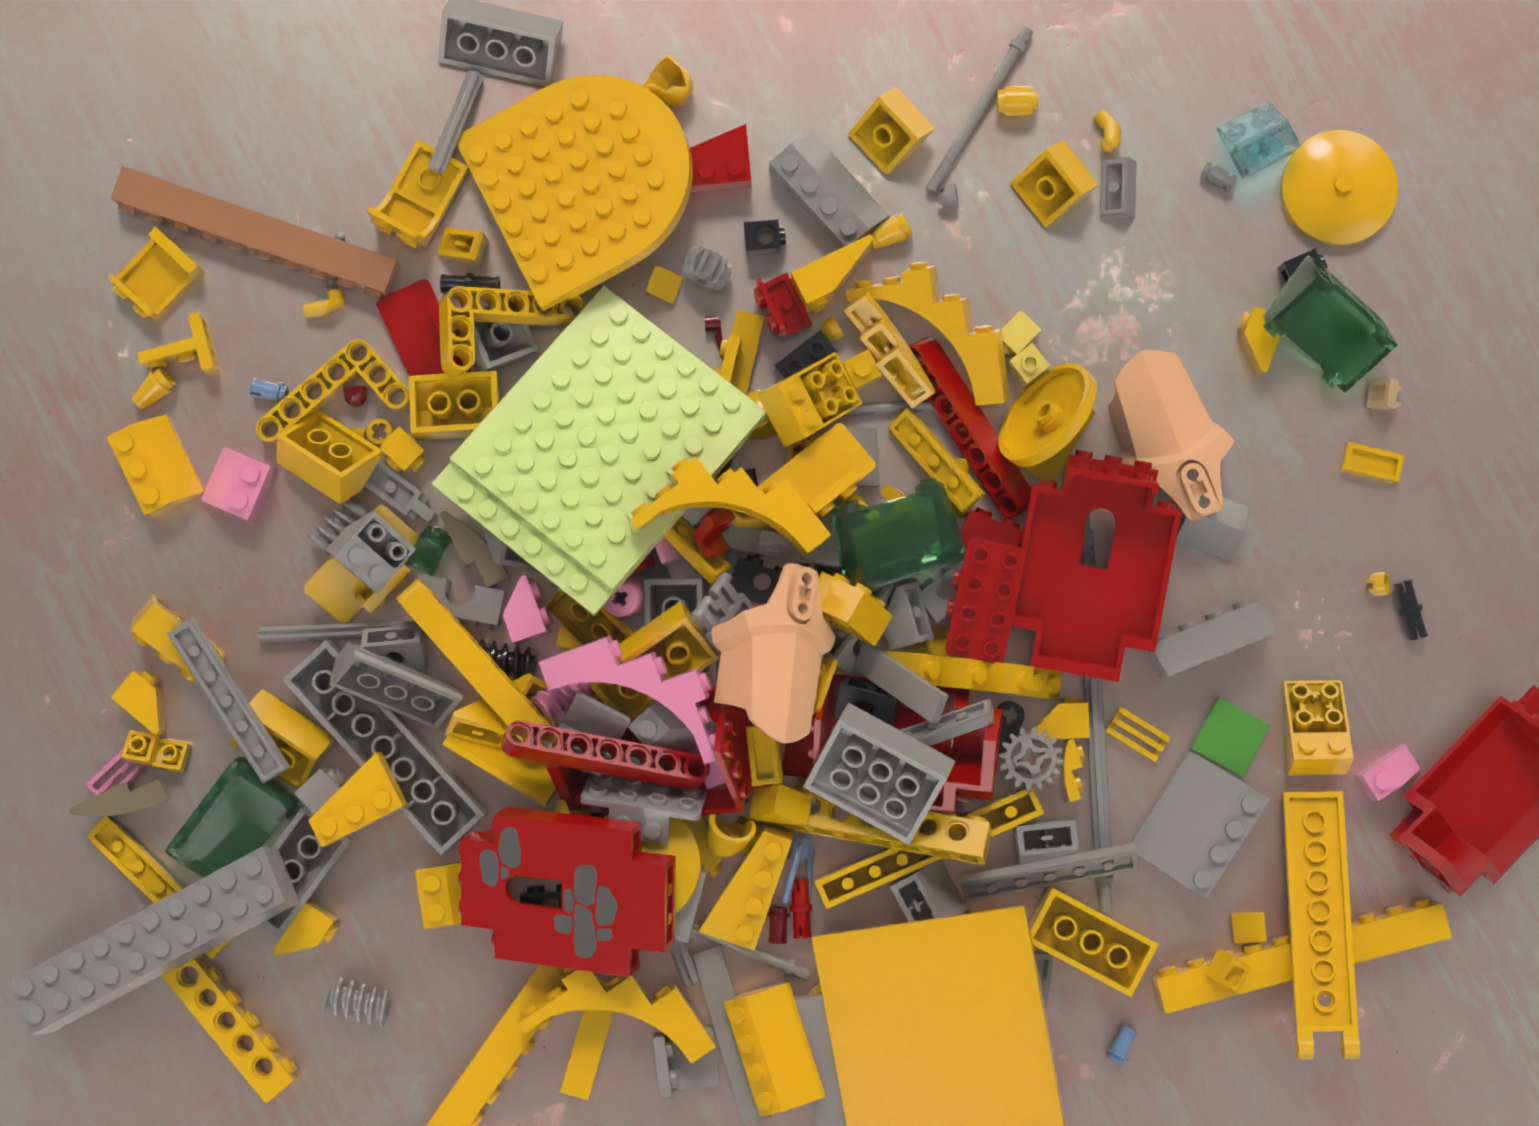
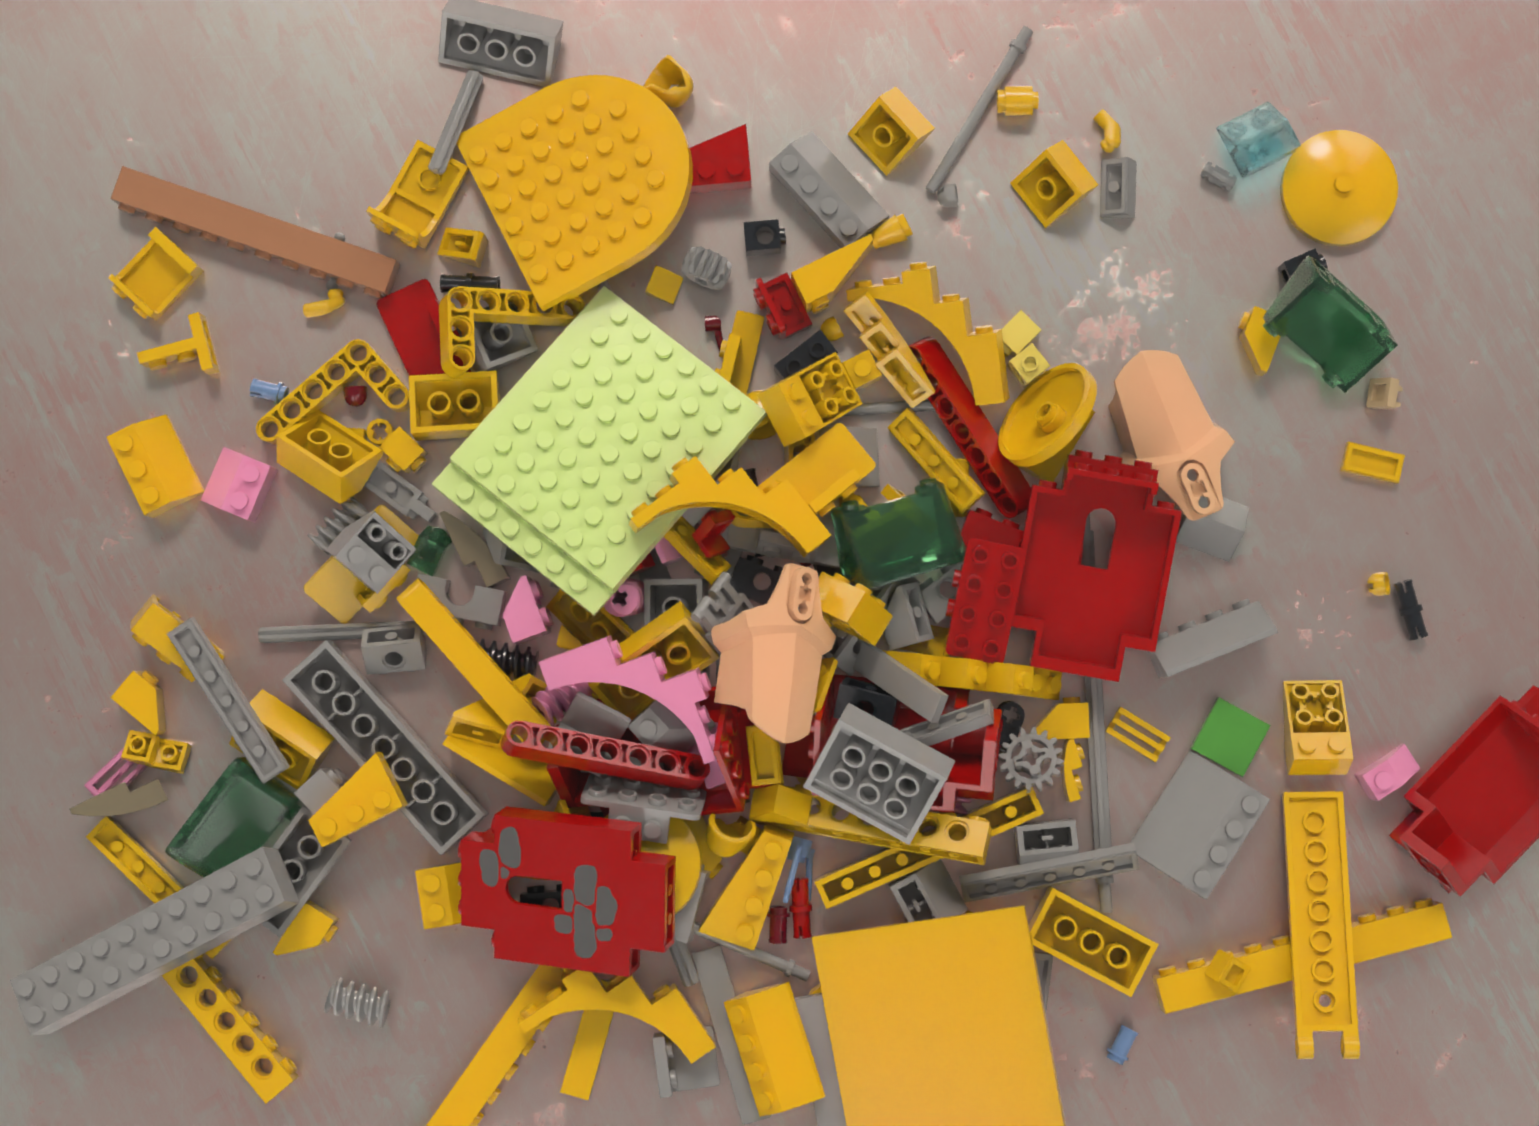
yellow cone [131,367,176,410] -> none
light grey slope [329,642,463,729] -> none
yellow slope [1230,911,1267,943] -> none

